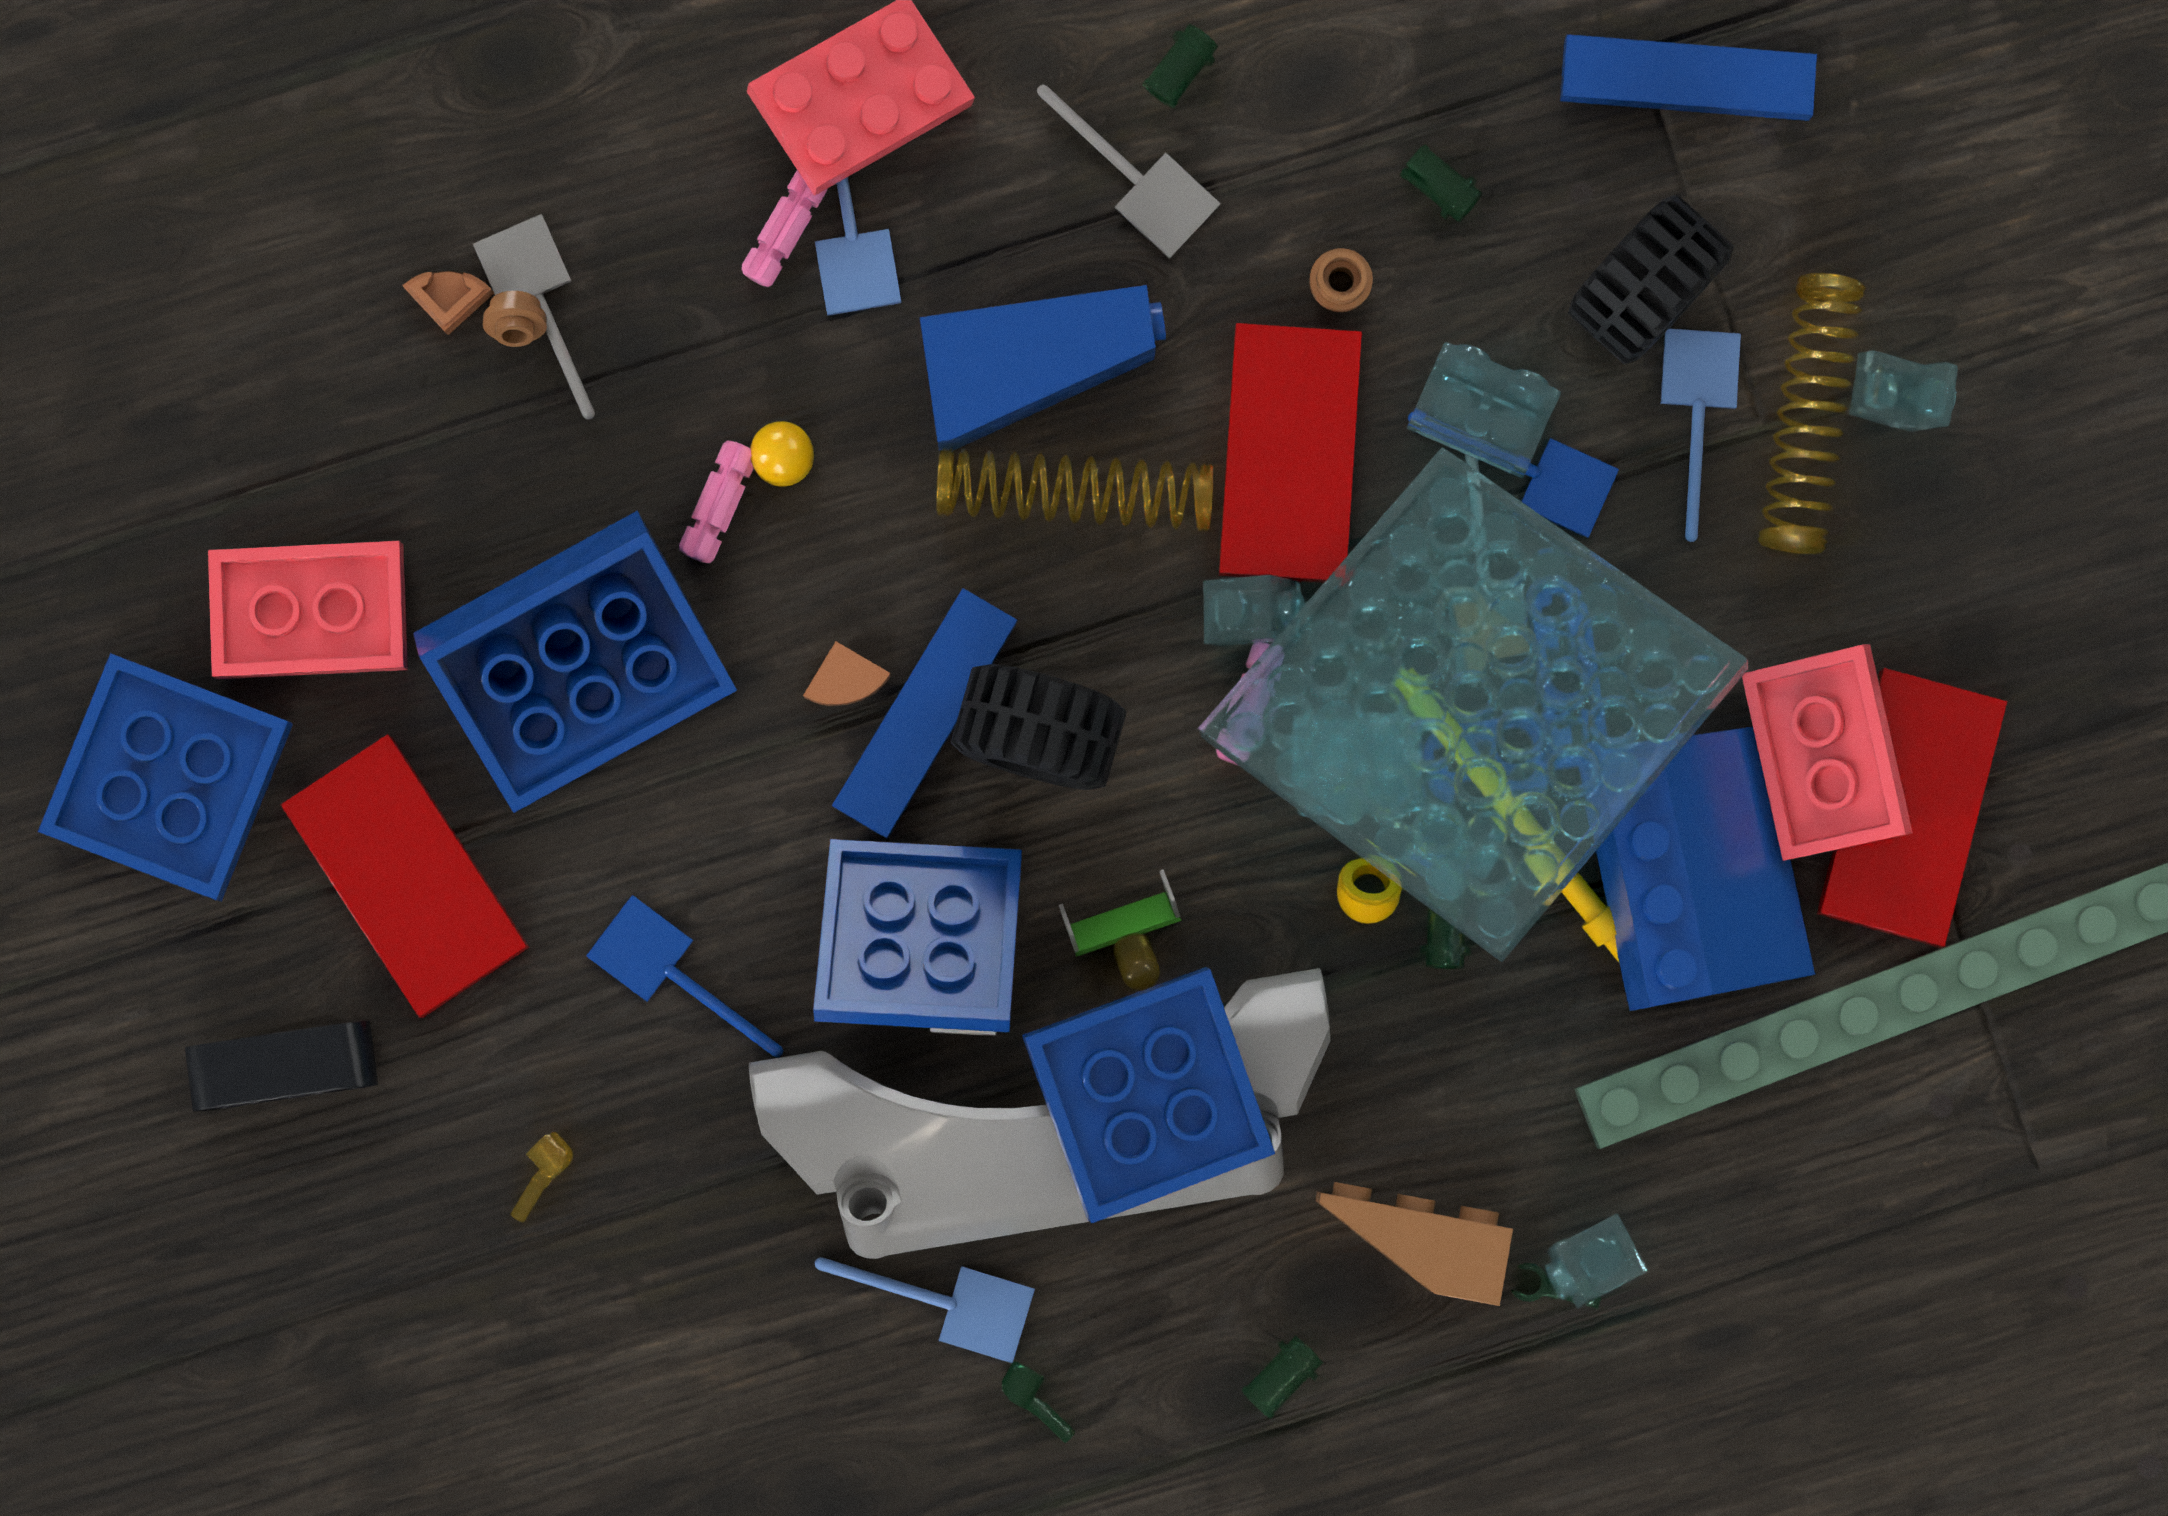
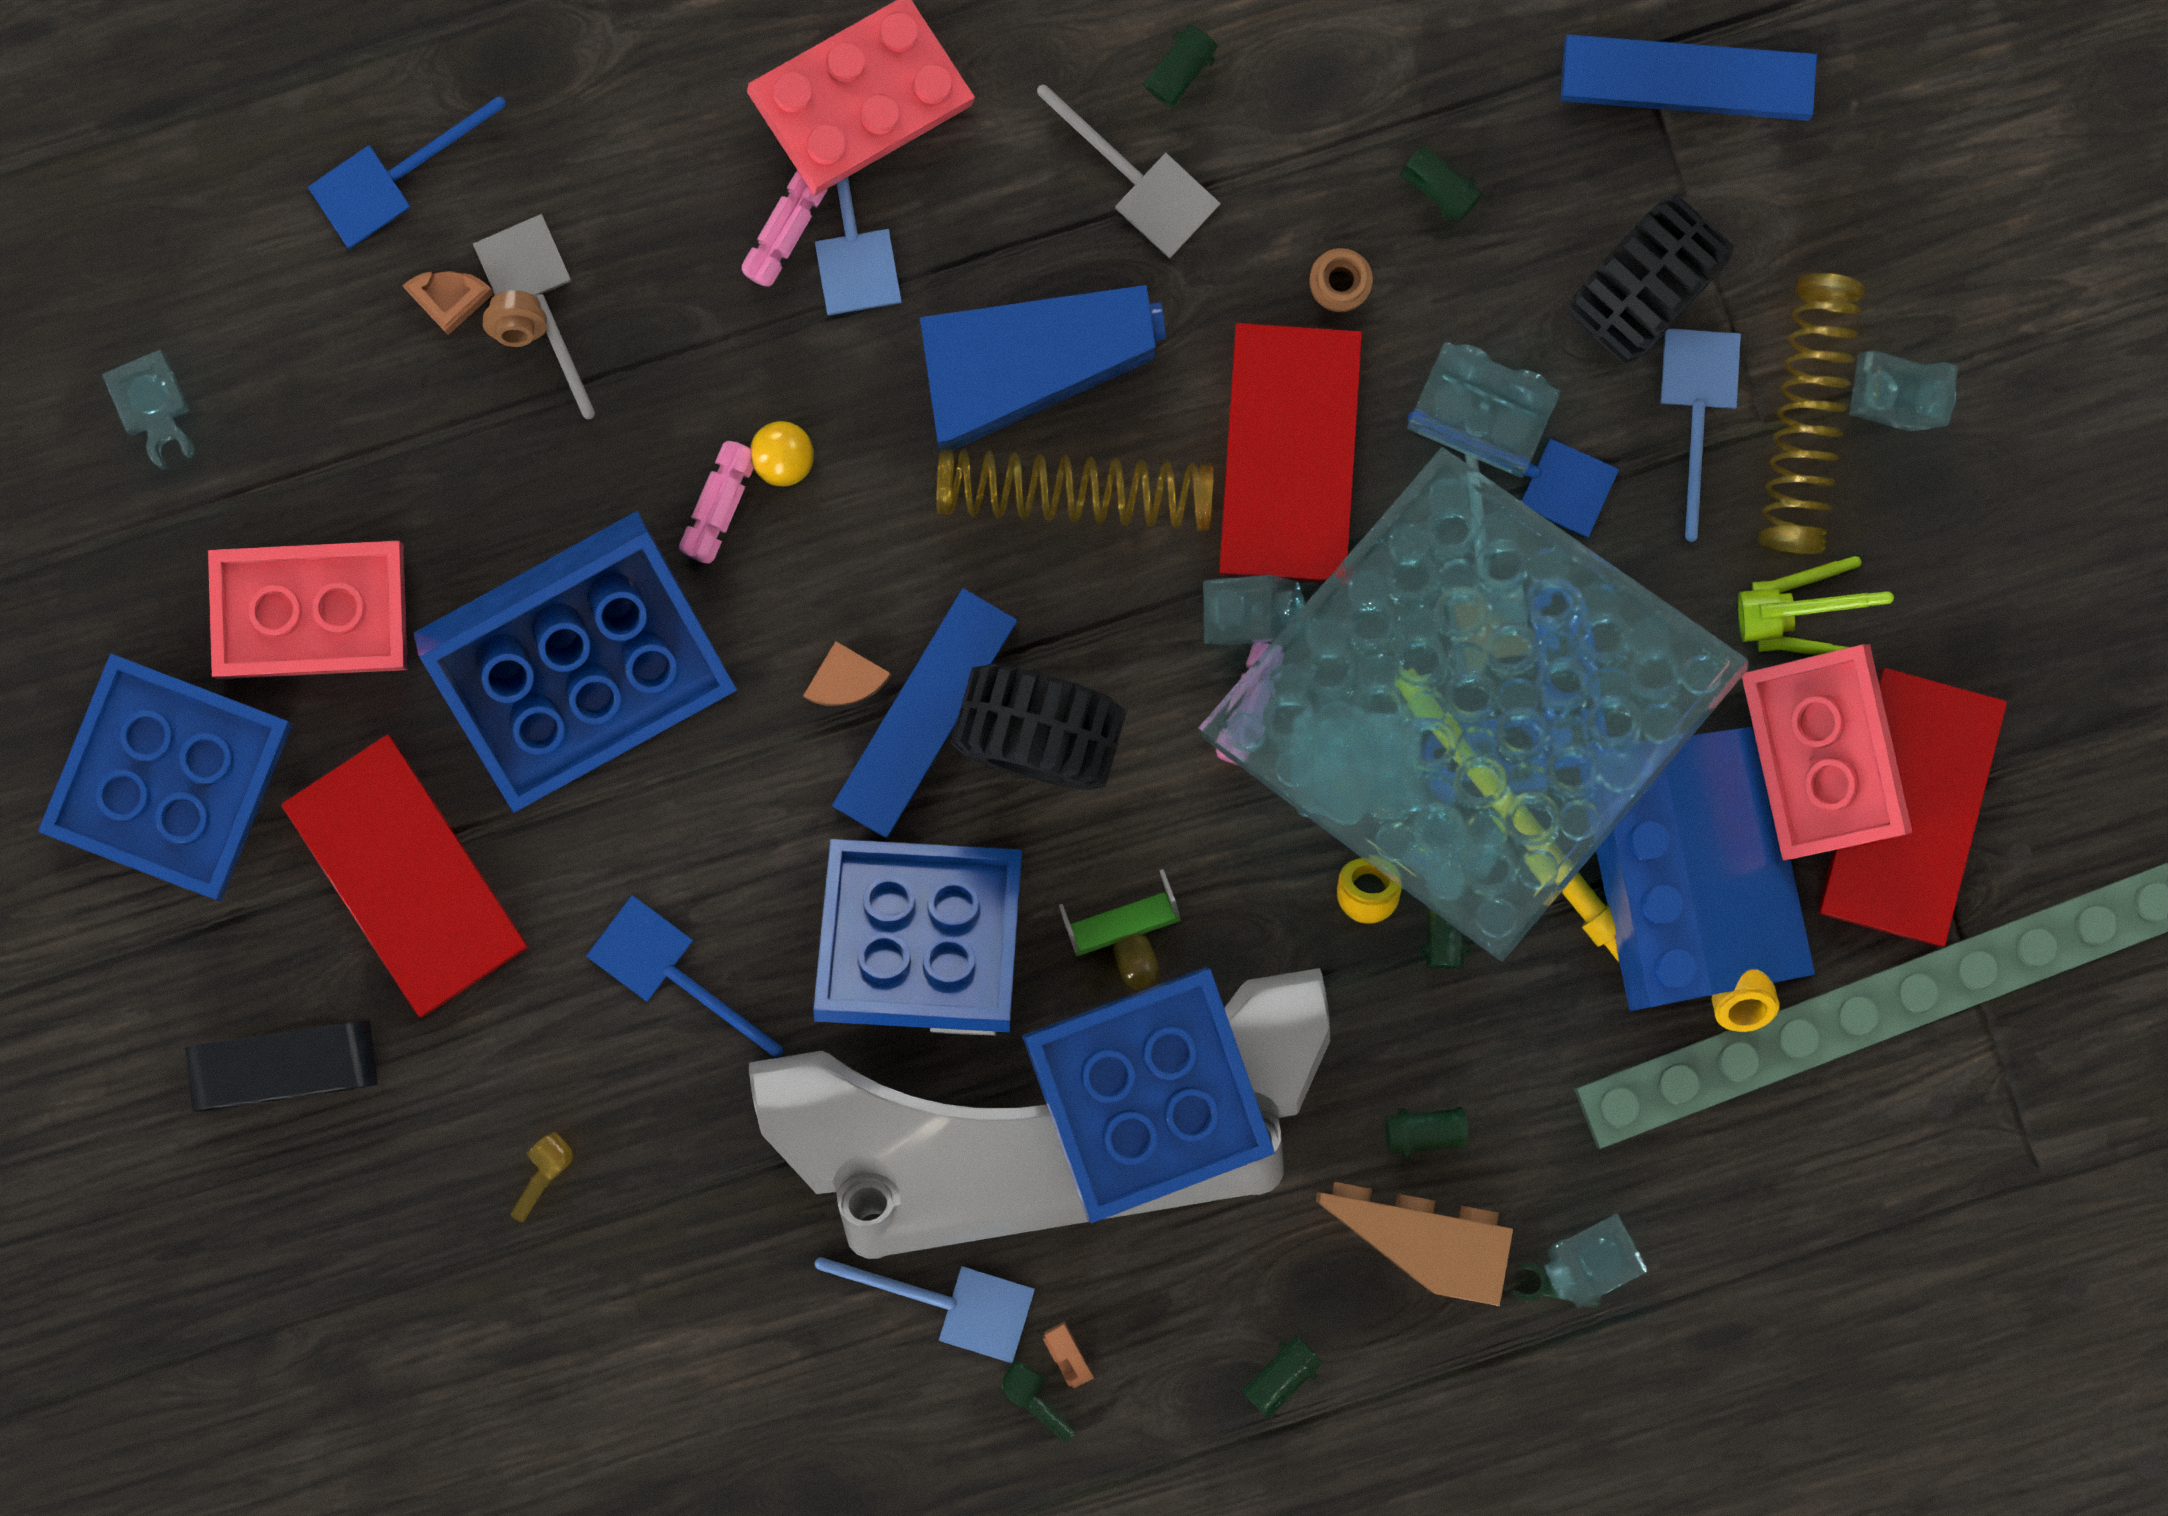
none -> clear light blue plate [102,349,194,470]
none -> blue piece [308,96,506,250]
none -> nougat tile [1043,1321,1094,1389]
none -> clear green pin [1385,1106,1468,1159]
none -> yellow piece [1712,969,1779,1032]
none -> lime plant [1738,556,1894,656]

